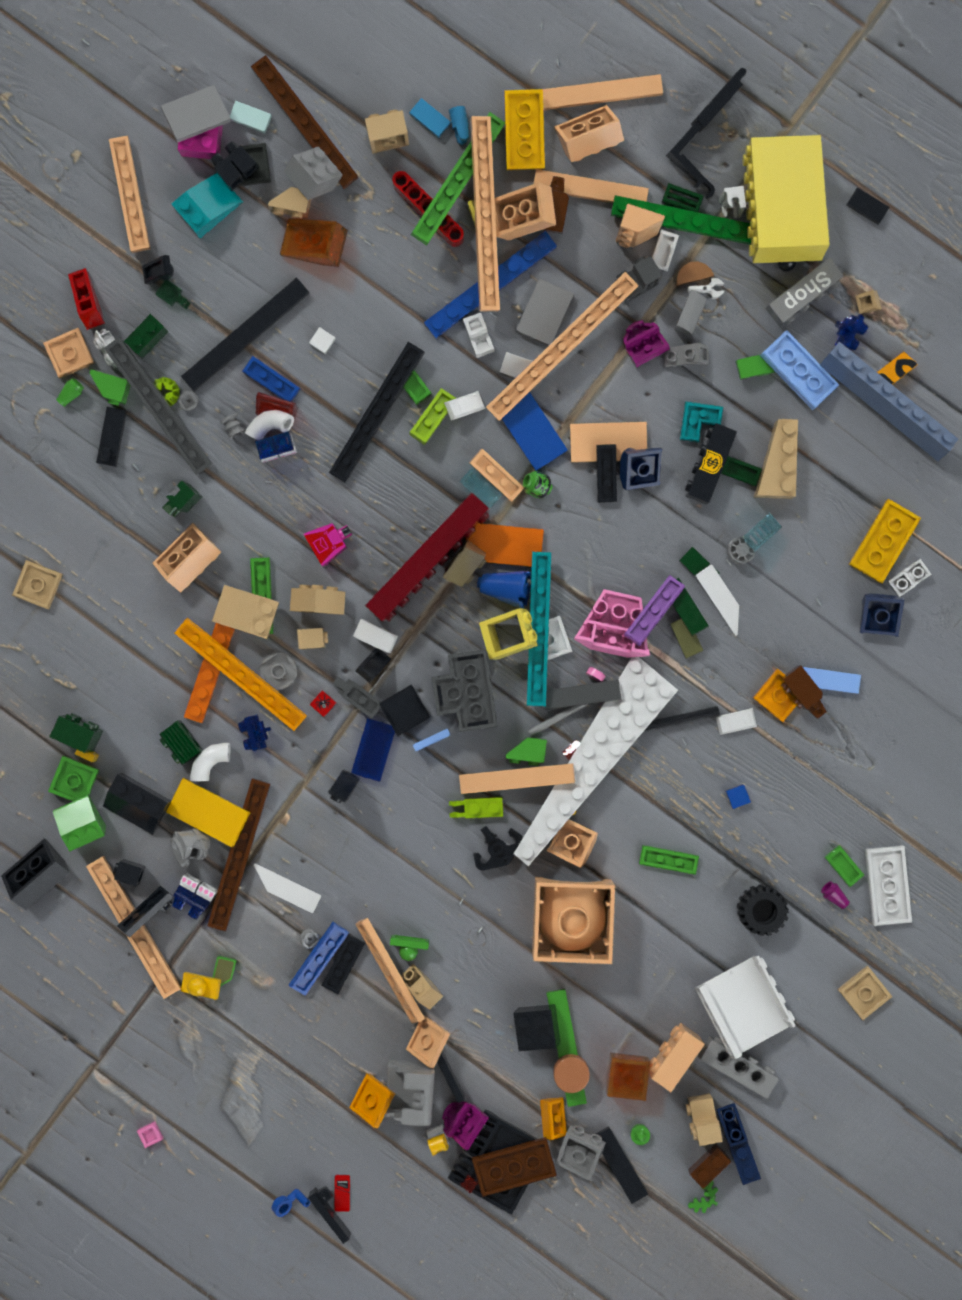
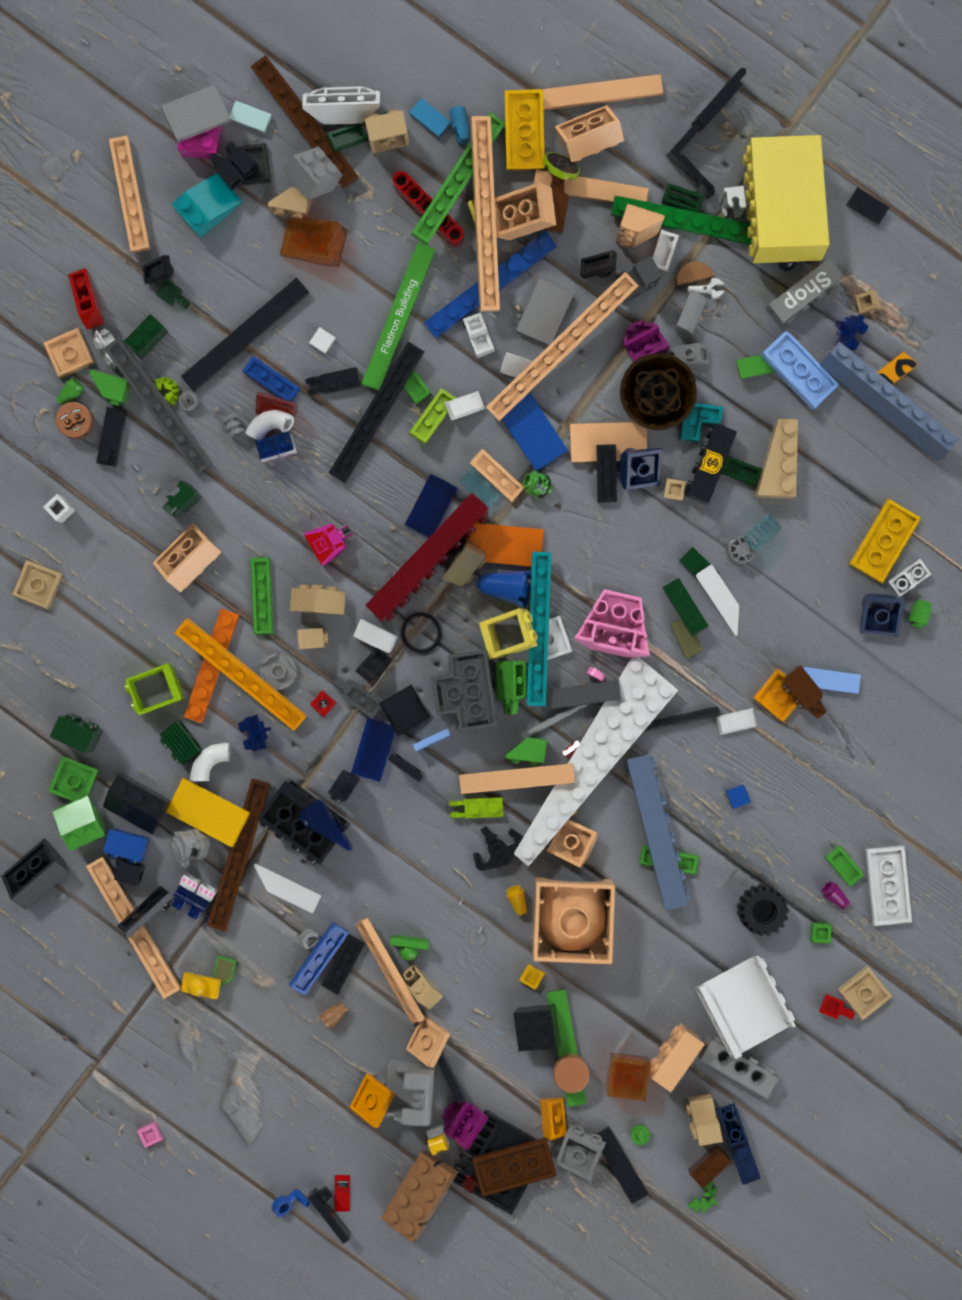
yellow tile [75,750,99,762] -> none
tan slope [212,585,279,639] -> none
medium lavender tile [624,575,685,646] -> none
none -> white brick [43,494,76,523]
none -> nougat head [55,402,94,439]
none -> blue brick [103,828,150,864]
none -> lime window [124,663,185,716]
none -> black brick [257,778,351,865]
none -> clear blue slope [300,798,353,851]
none -> white wedge [302,86,380,125]
none -> black hinge [305,367,361,396]
none -> medium nougat cone [319,1002,348,1029]
none -> dark green tile [325,123,368,153]
none -> bright green tile [362,242,436,391]
none -> medium nougat piece [381,1149,458,1242]
none -> black tile [388,752,424,782]
none -> black tyre [401,612,442,653]
none -> clear blue piece [404,474,458,537]
none -> bright green hinge [496,661,527,714]
none -> yellow cone [506,885,527,915]
none -> yellow tile [519,963,545,990]
none -> tile [543,152,580,180]
none -> black tile [580,250,617,279]
none -> dark brown brick [620,353,697,430]
none -> sand blue brick [626,754,690,910]
none -> tan plate [663,478,686,501]
none -> bright green tile [810,923,832,944]
none -> red plate [819,993,855,1020]
none -> bright green brick [908,599,932,629]

